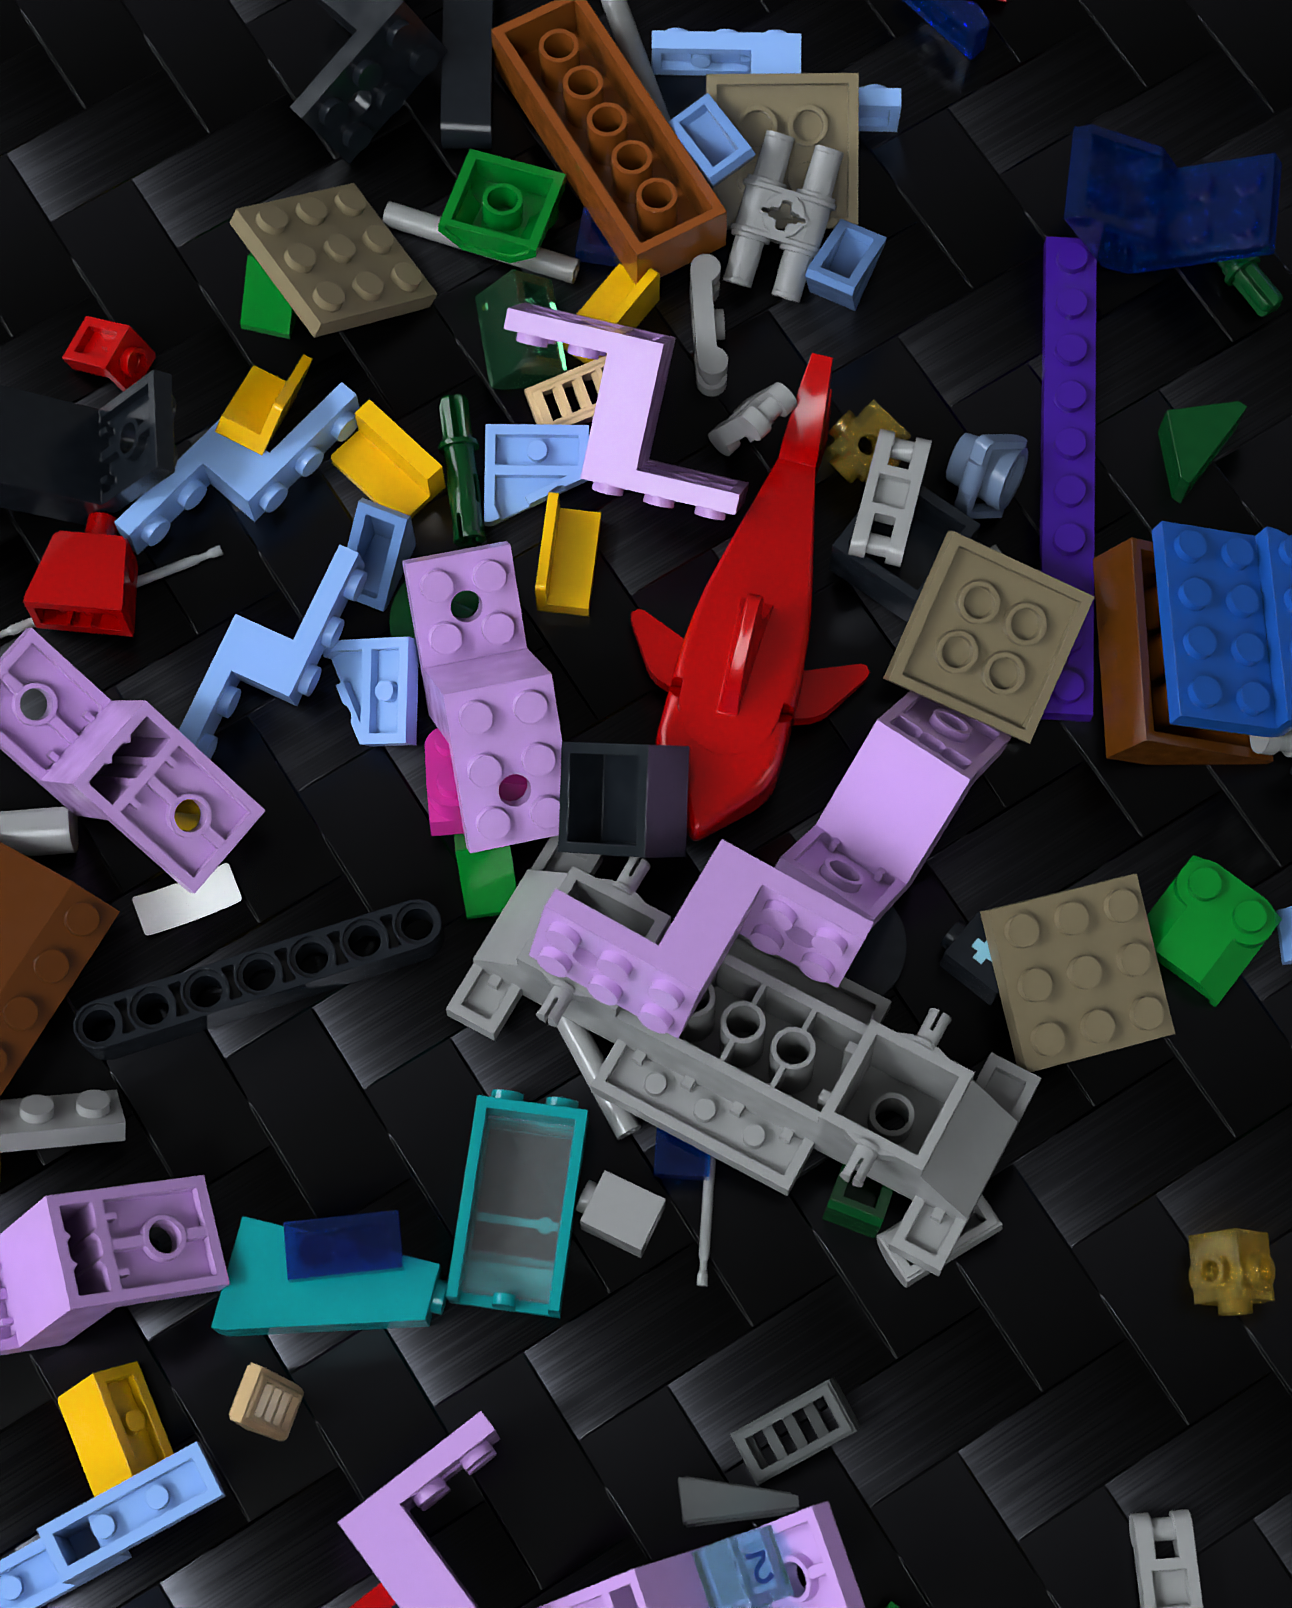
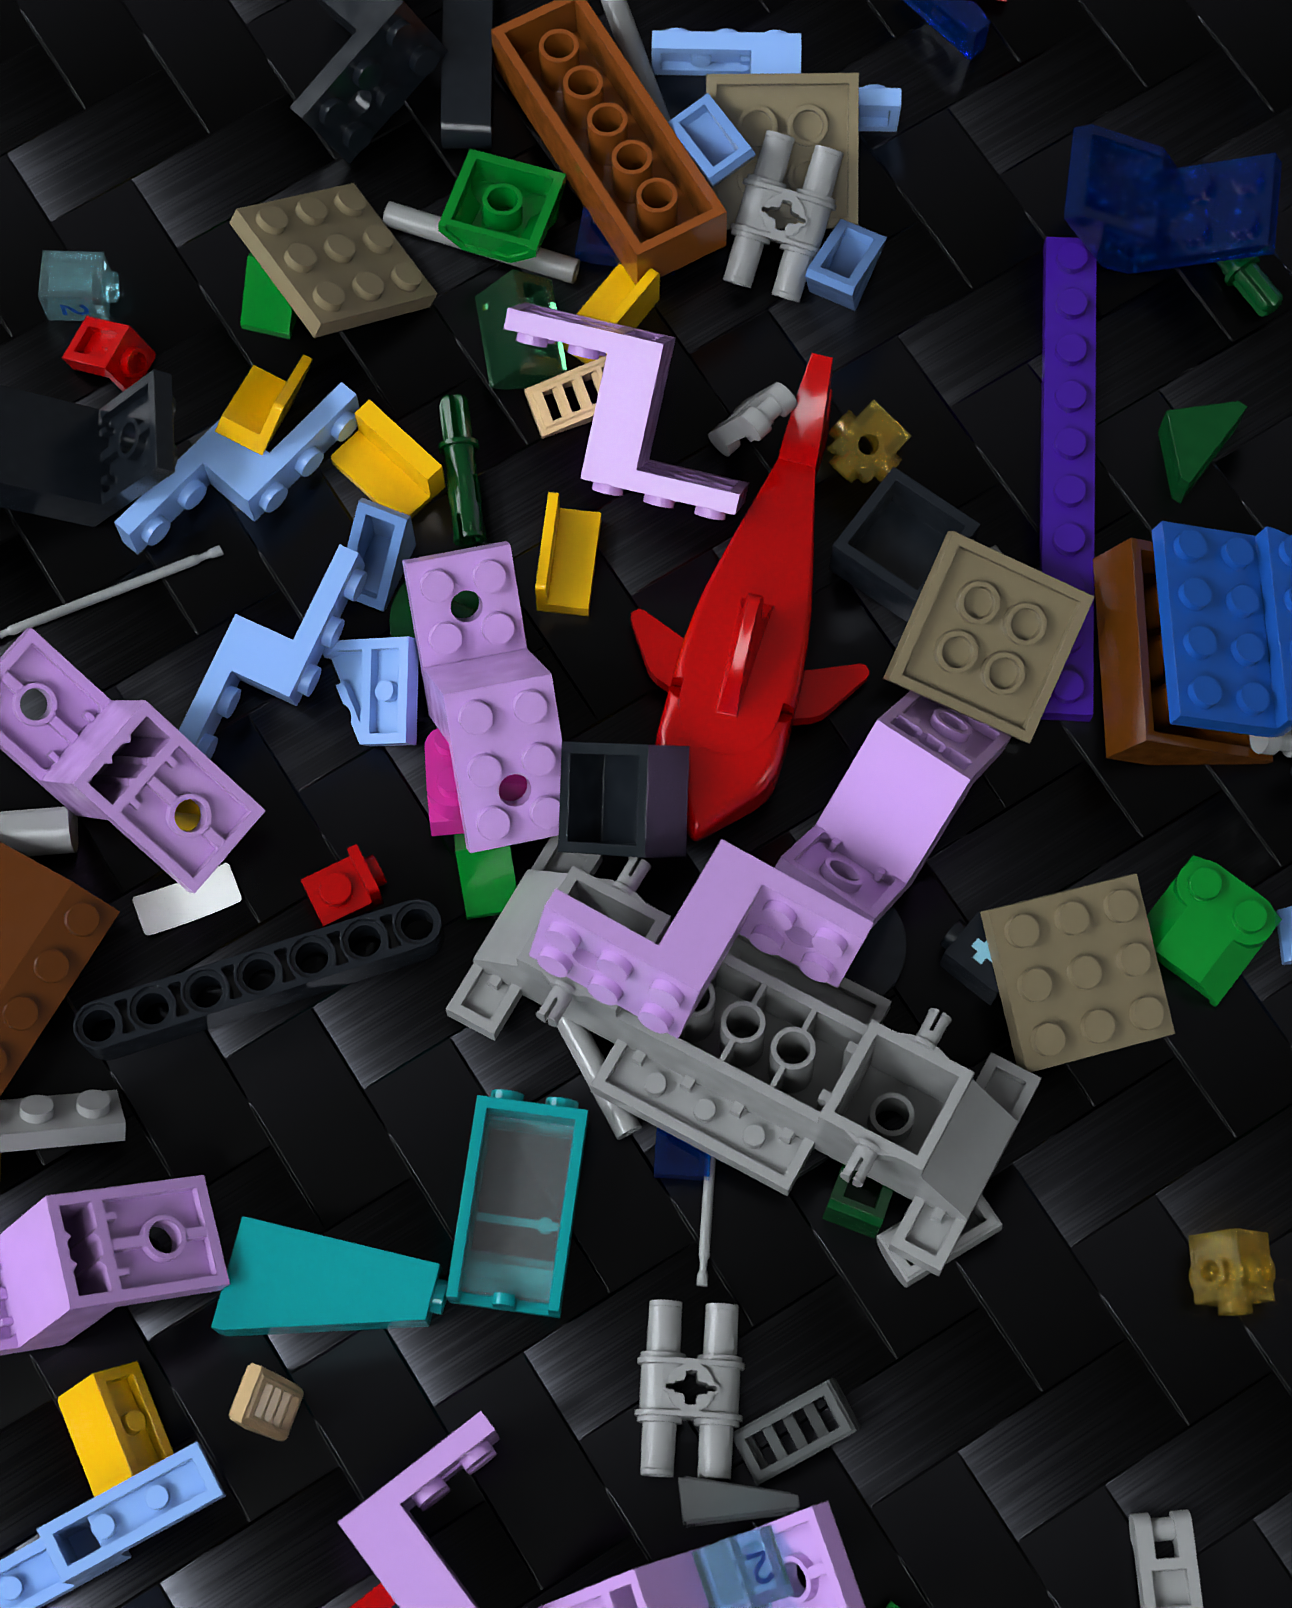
red torso [23,512,138,637] -> none
clear blue plate [283,1210,404,1283] -> none
light blue wing [484,424,589,526] -> none
light grey brick [575,1170,666,1258] -> none
light grey plate [689,254,728,397] -> none
light grey plate [848,428,932,567] -> none
sand blue piece [946,433,1028,519] -> none
none -> clear light blue brick [38,251,119,321]
none -> red bracket [301,844,387,928]
none -> light grey pin [634,1300,745,1481]

